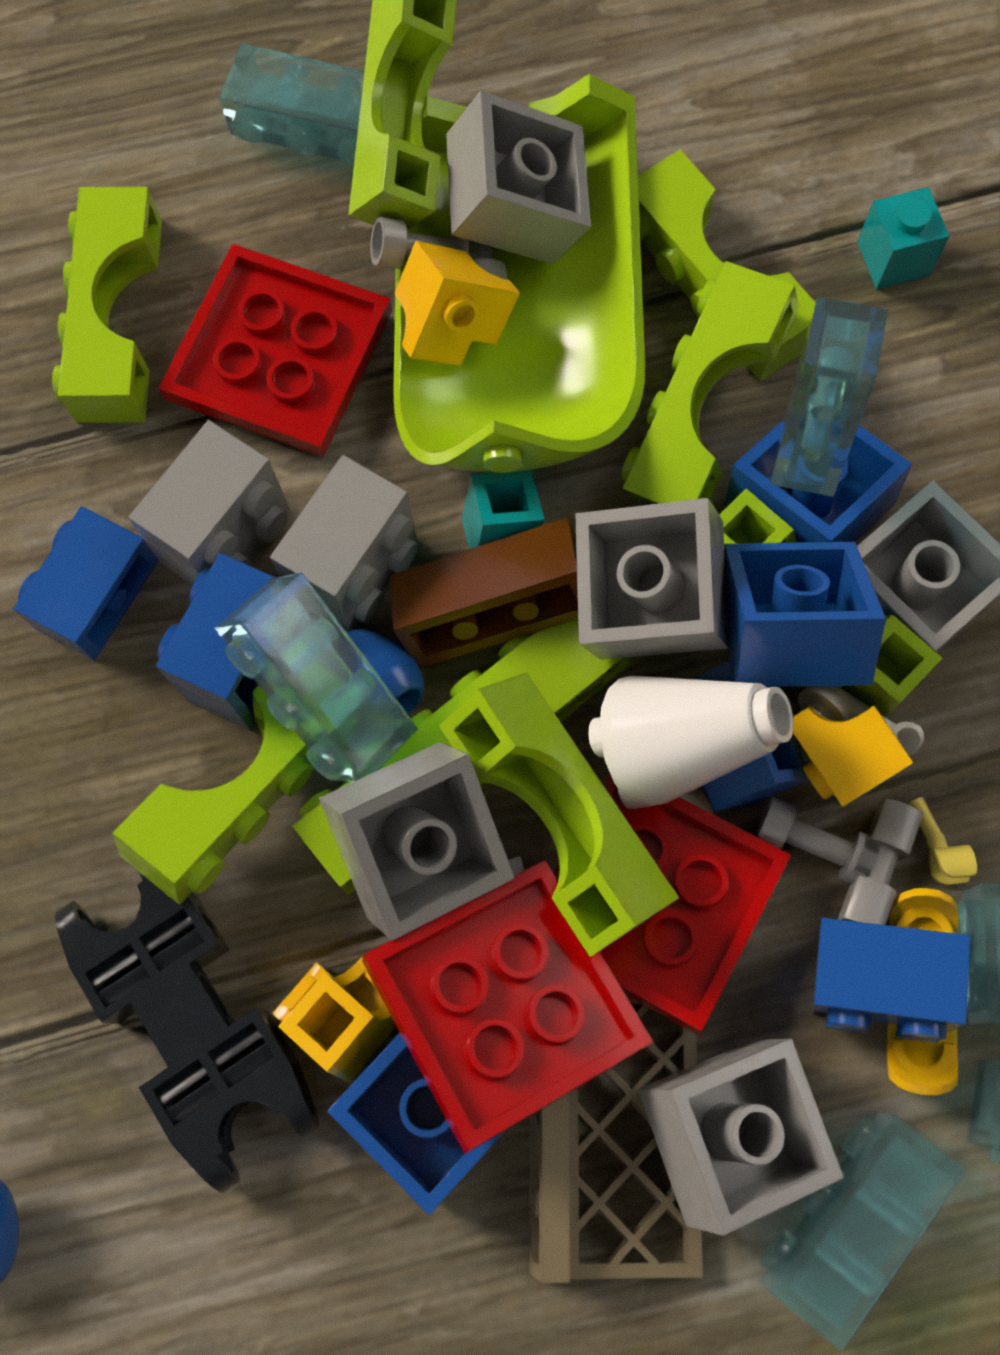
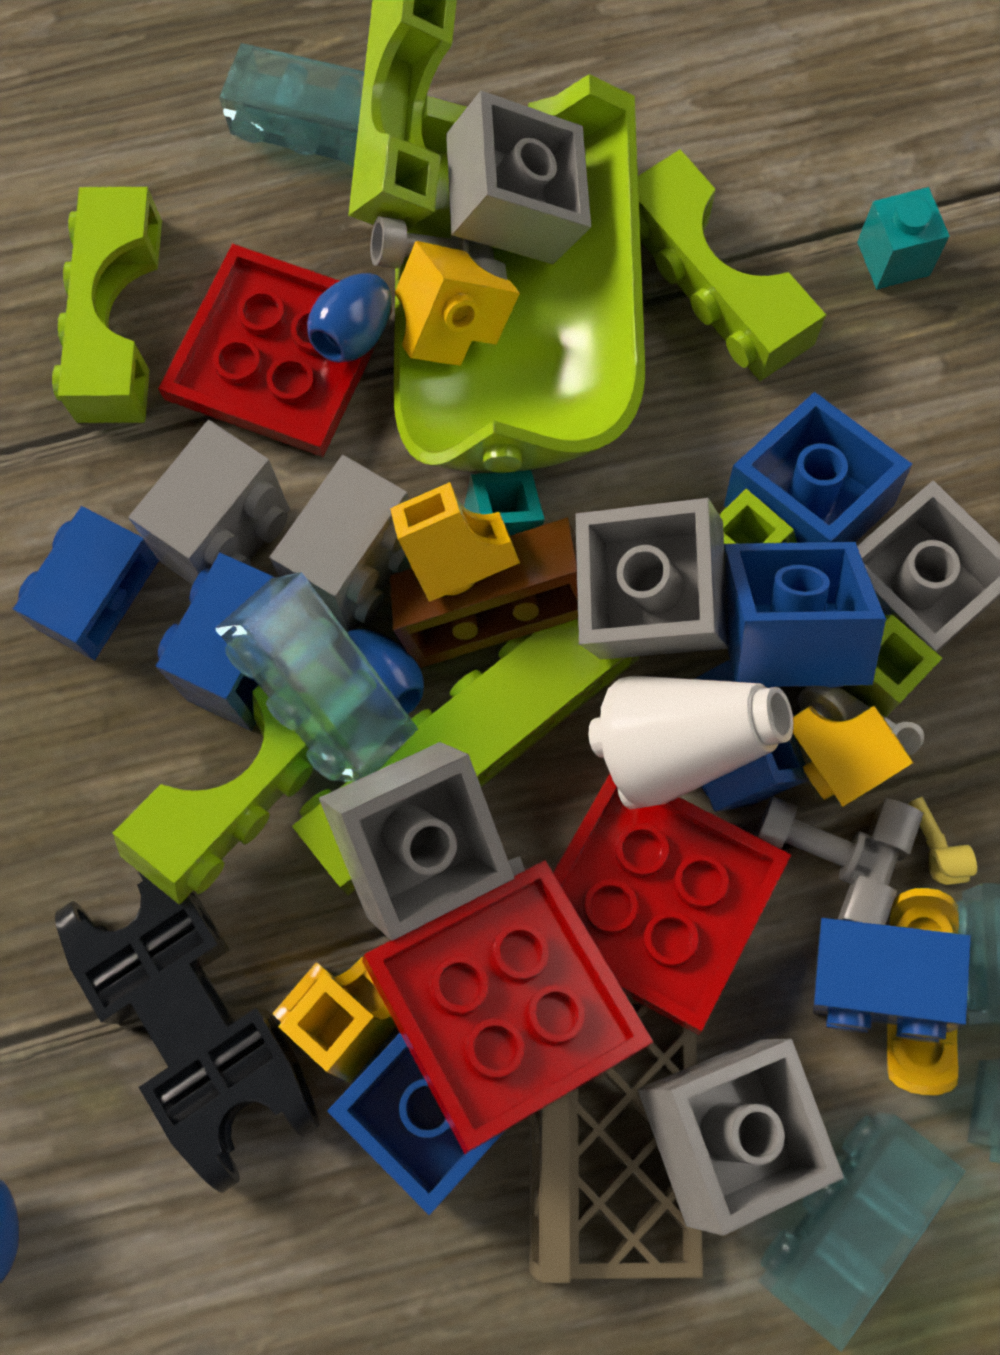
lime arch [439,672,679,957] -> none
lime arch [621,261,799,505] -> none
clear light blue brick [770,297,888,497] -> none
none -> blue animal [307,273,392,363]
none -> yellow brick [390,482,520,602]

